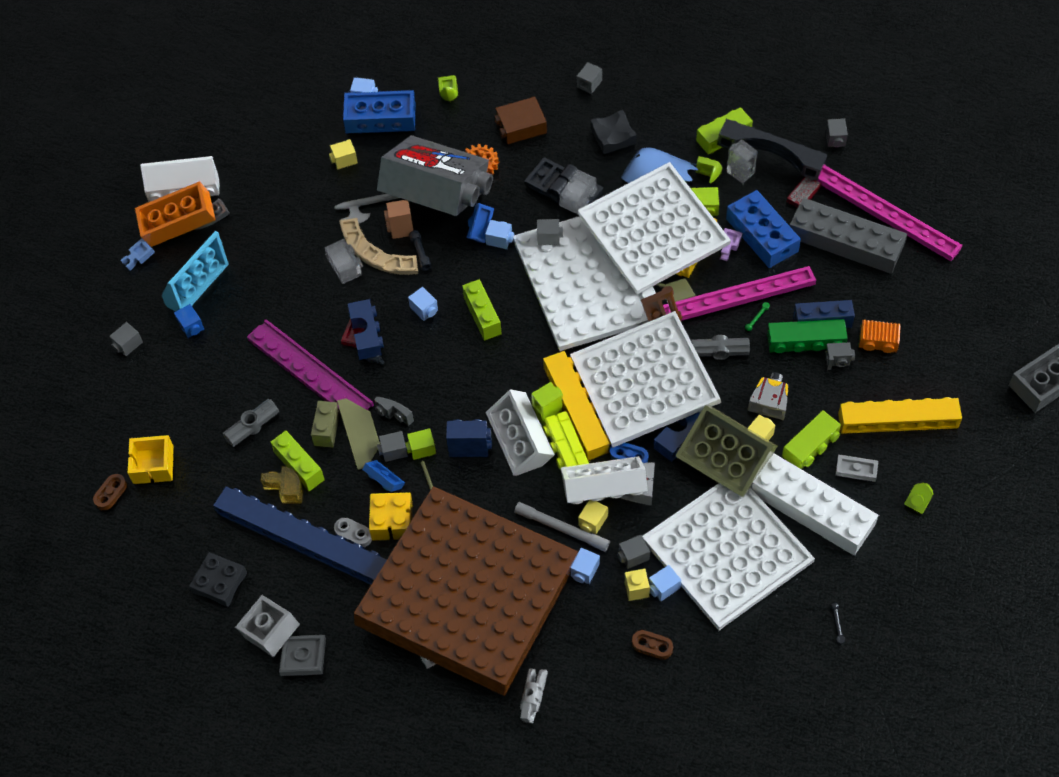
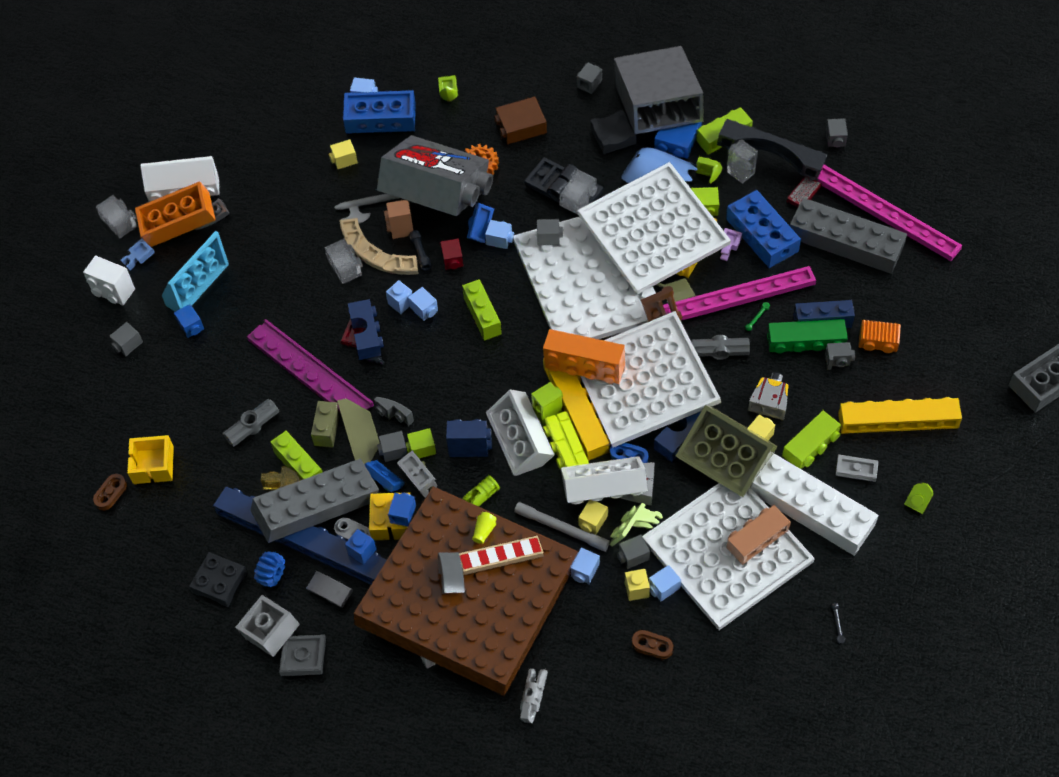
none -> white brick [83,256,135,305]
none -> clear brick [96,195,138,238]
none -> dark grey brick [250,458,379,543]
none -> blue gear [254,551,285,587]
none -> flat silver slope [306,571,353,608]
none -> blue brick [345,529,376,565]
none -> light blue brick [386,280,412,314]
none -> blue brick [388,493,416,527]
none -> light grey hinge [397,451,437,497]
none -> dark grey slope [438,553,465,594]
none -> dark red brick [441,239,463,270]
none -> tile [459,536,543,575]
none -> lime hinge [463,475,500,507]
none -> neon yellow cone [472,512,496,544]
none -> orange brick [543,329,625,384]
none -> yellowish green plate [609,503,663,547]
none -> flat silver brick [614,46,703,134]
none -> blue brick [654,122,702,159]
none -> nougat brick [726,505,791,565]

